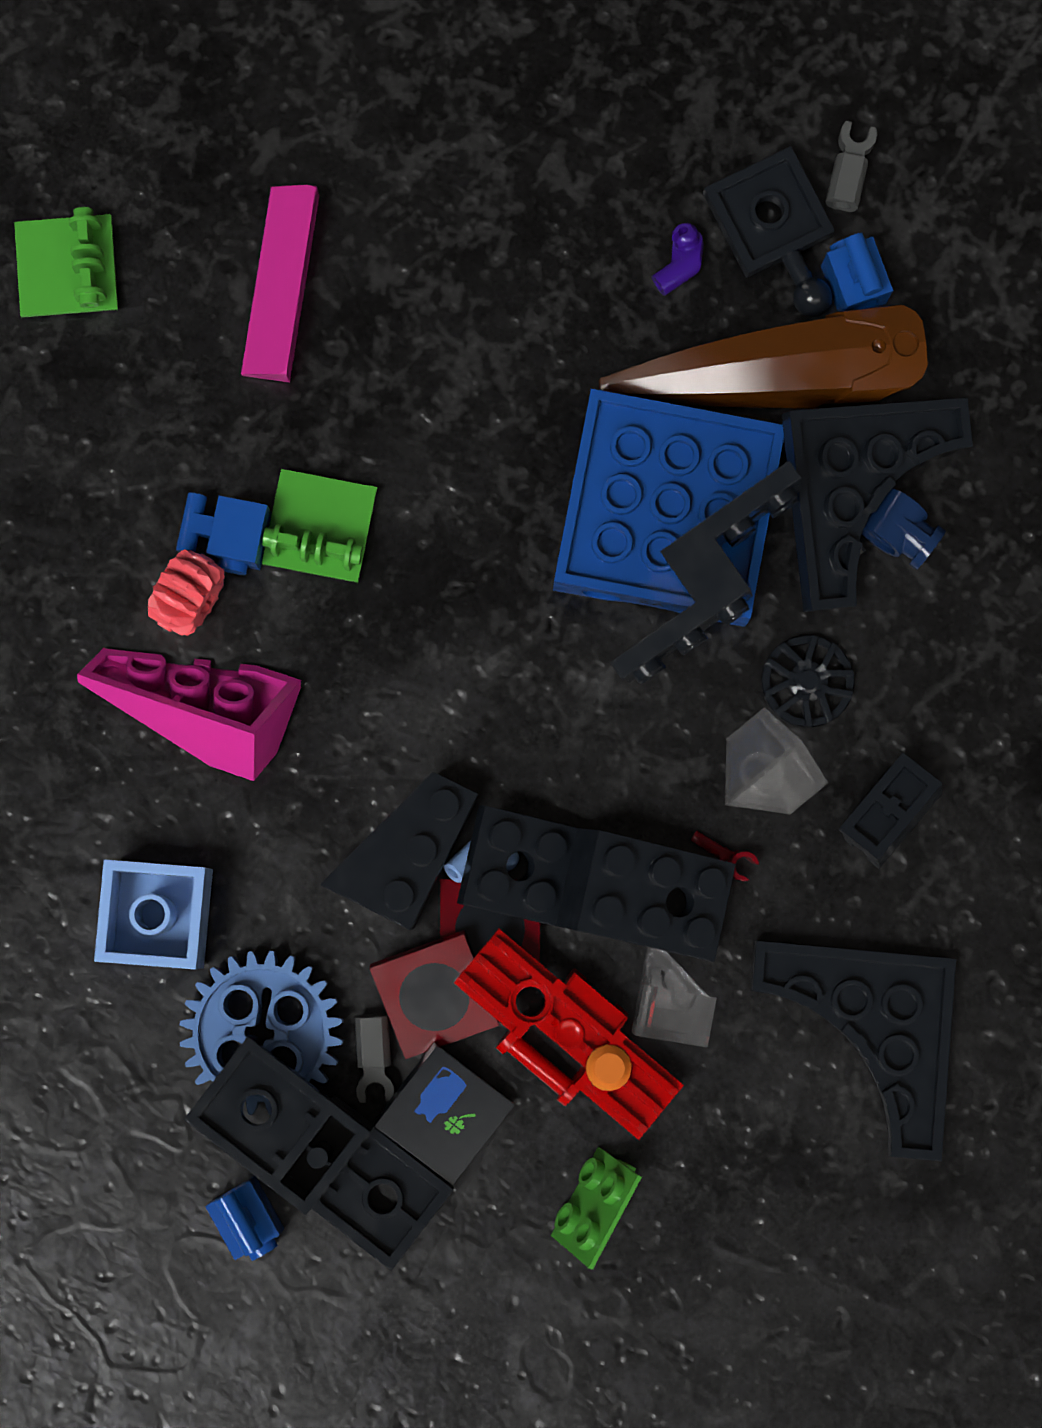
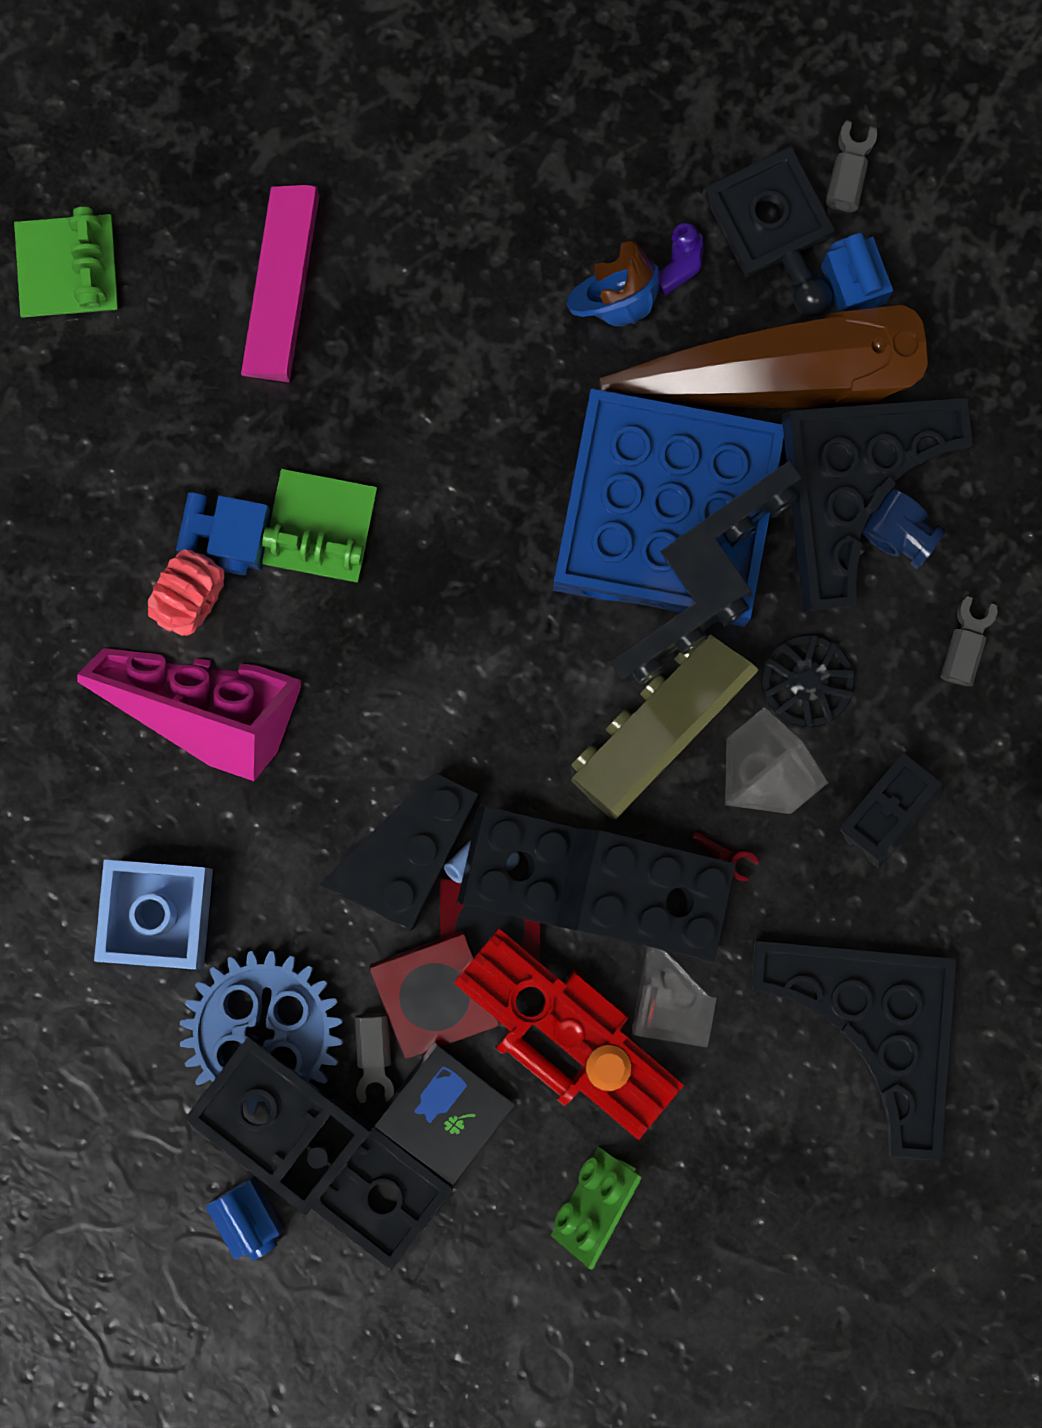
none -> blue piece [566,240,660,326]
none -> olive slope [571,634,759,822]
none -> dark grey bar [940,596,998,687]

